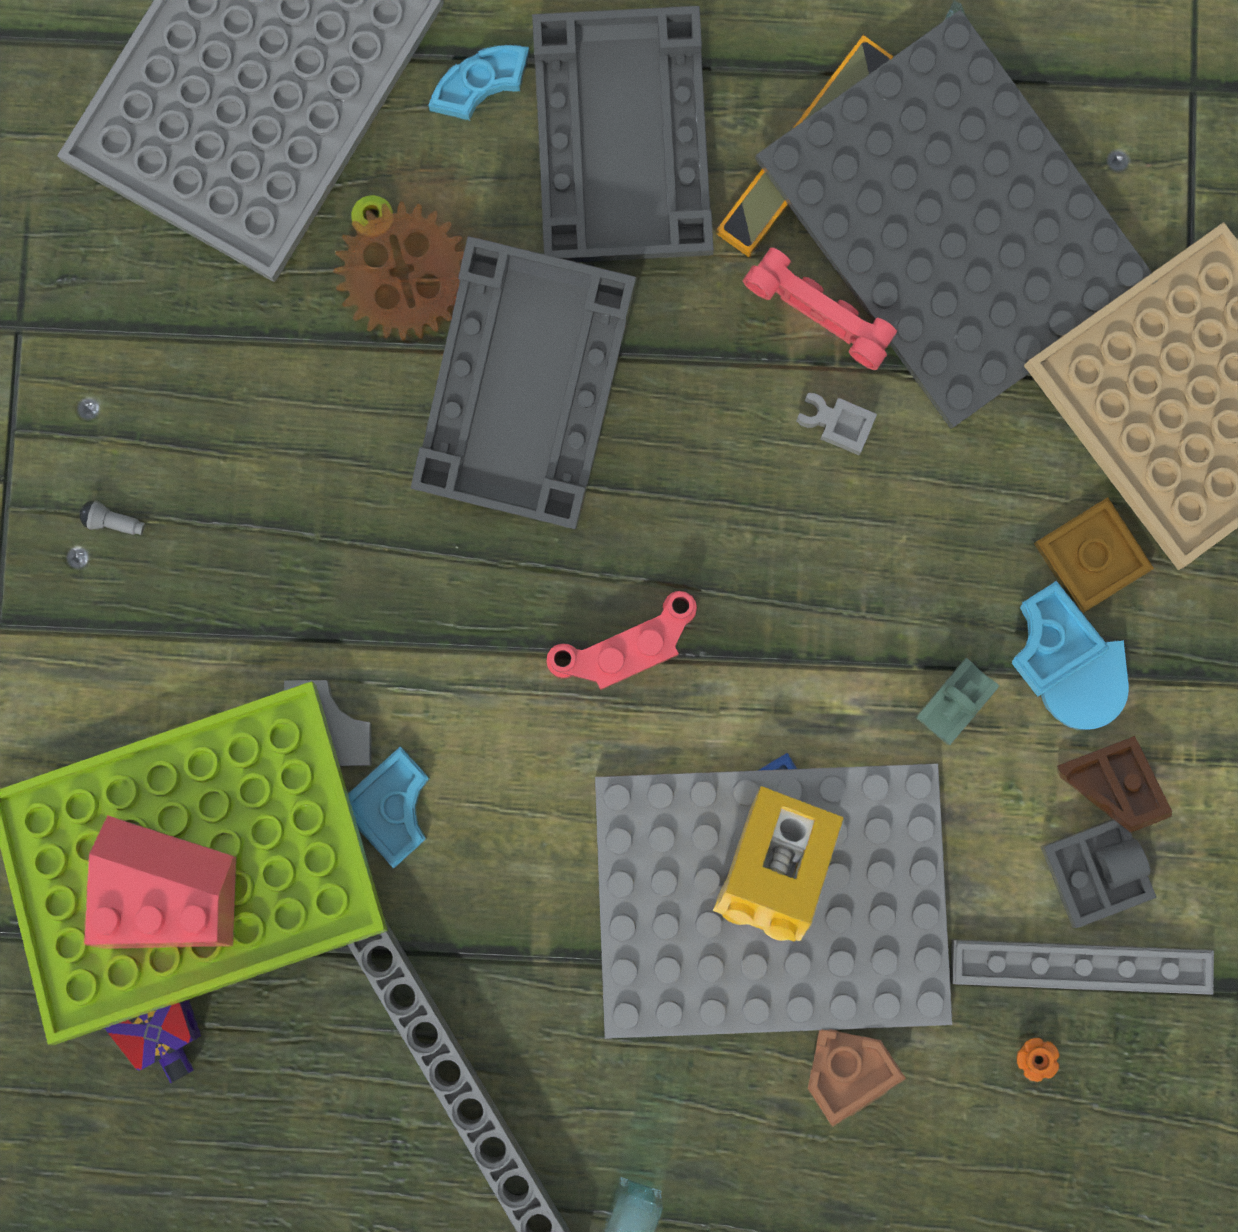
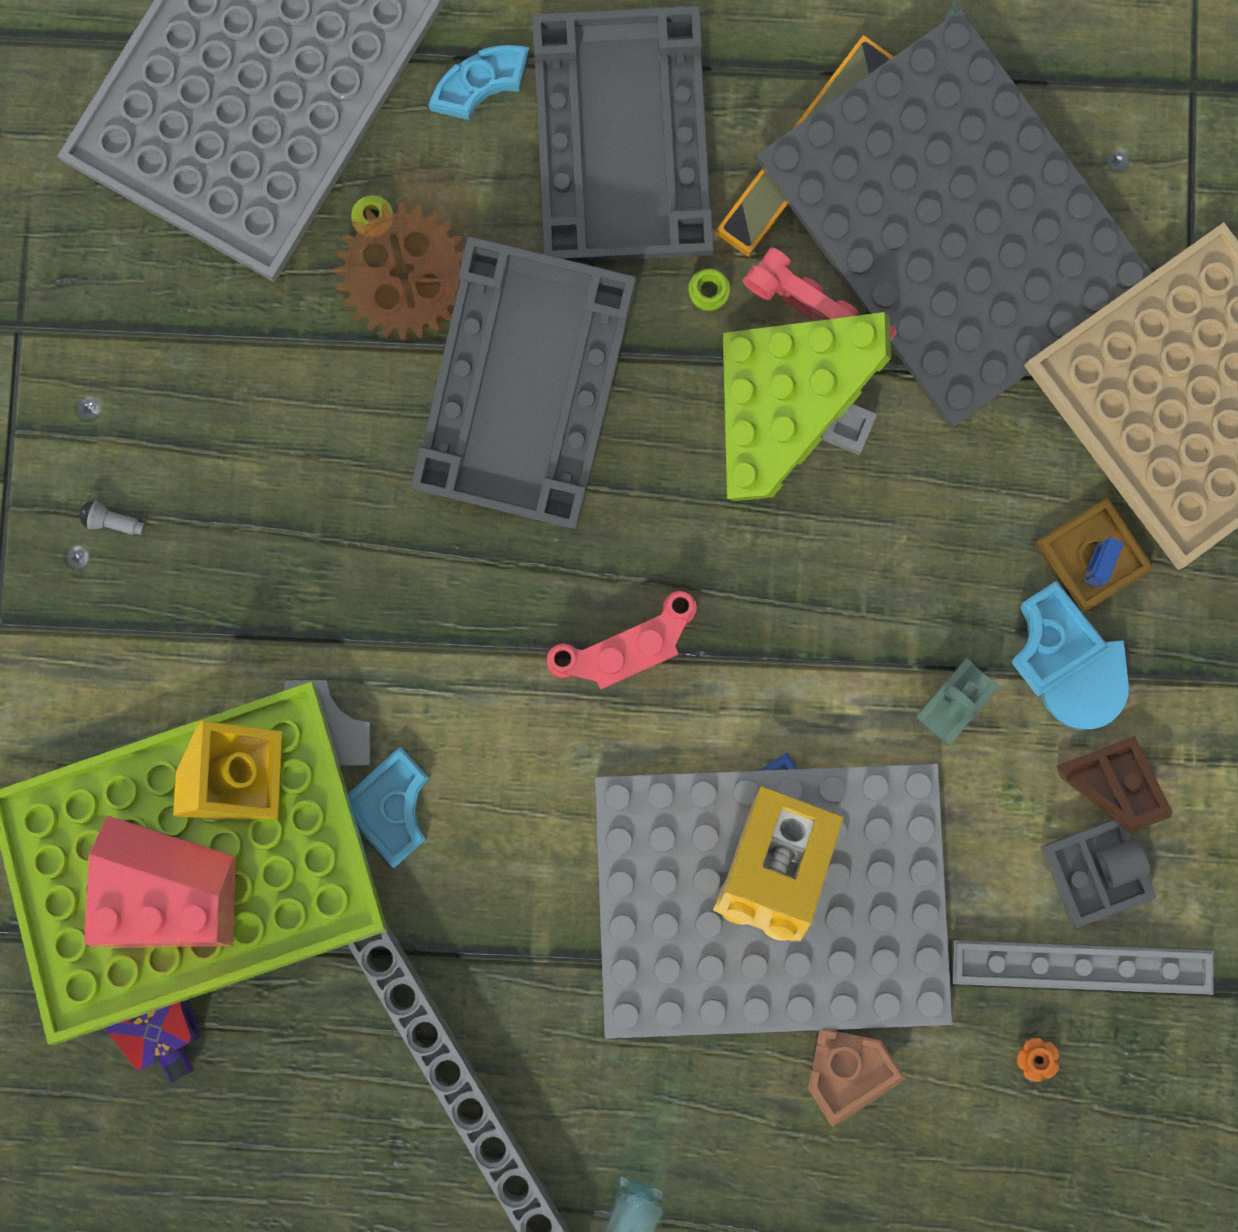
none -> yellow slope [173,721,282,820]
none -> lime plate [688,268,730,311]
none -> lime plate [723,312,891,501]
none -> blue tile [1083,537,1124,587]

